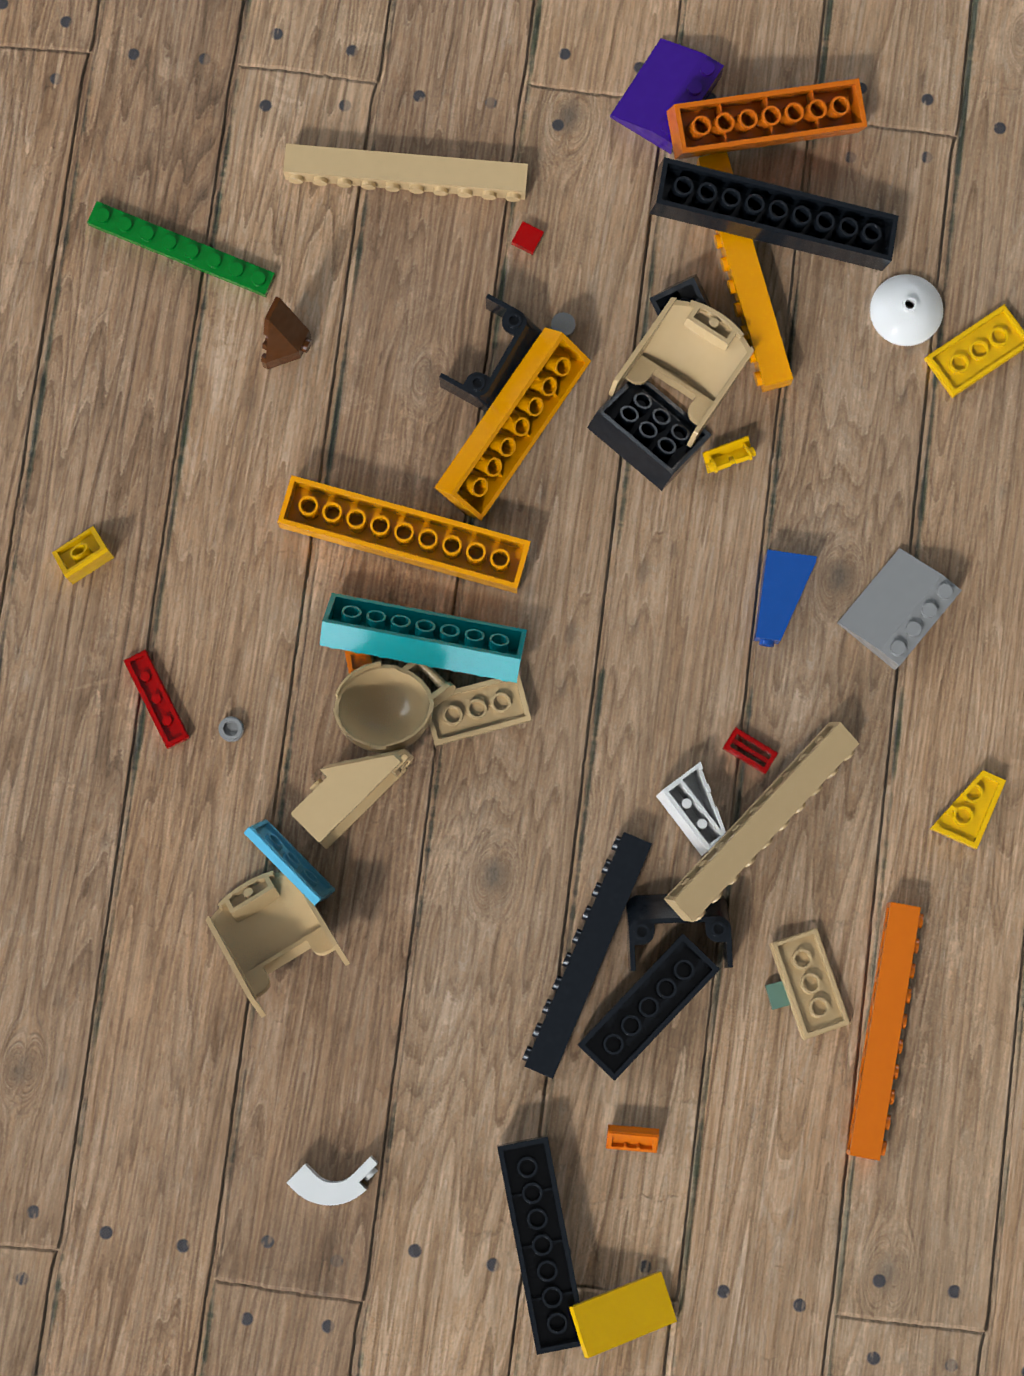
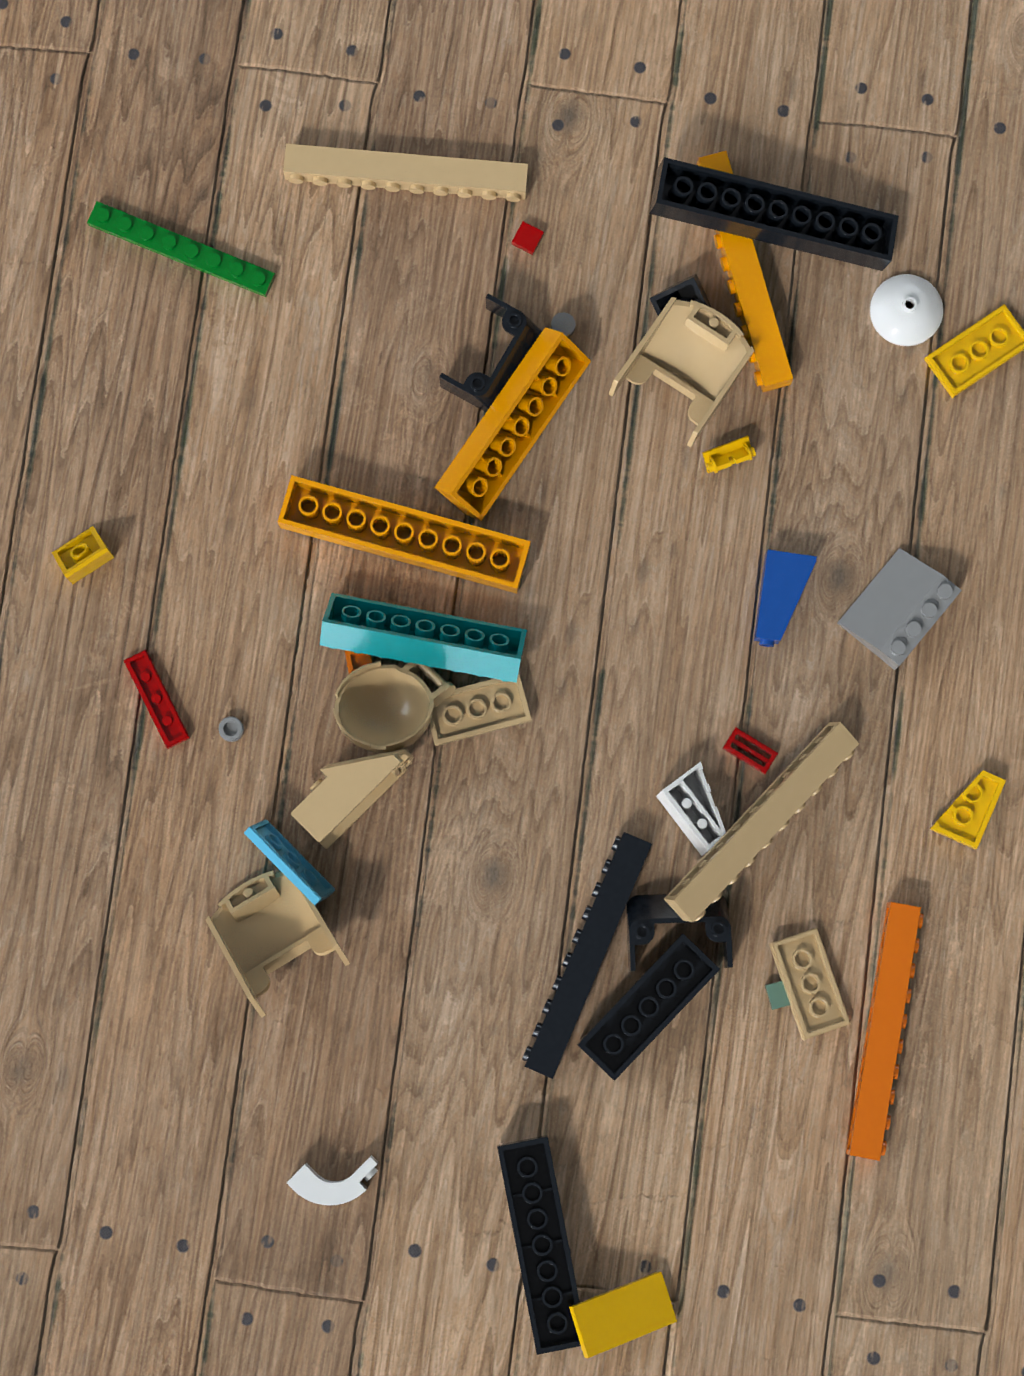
reddish brown wedge [261,296,313,369] -> none
black slope [587,381,712,491] -> none
orange plate [606,1124,659,1153] -> none
dark purple slope [610,38,724,154] -> none
orange brick [666,78,867,160] -> none

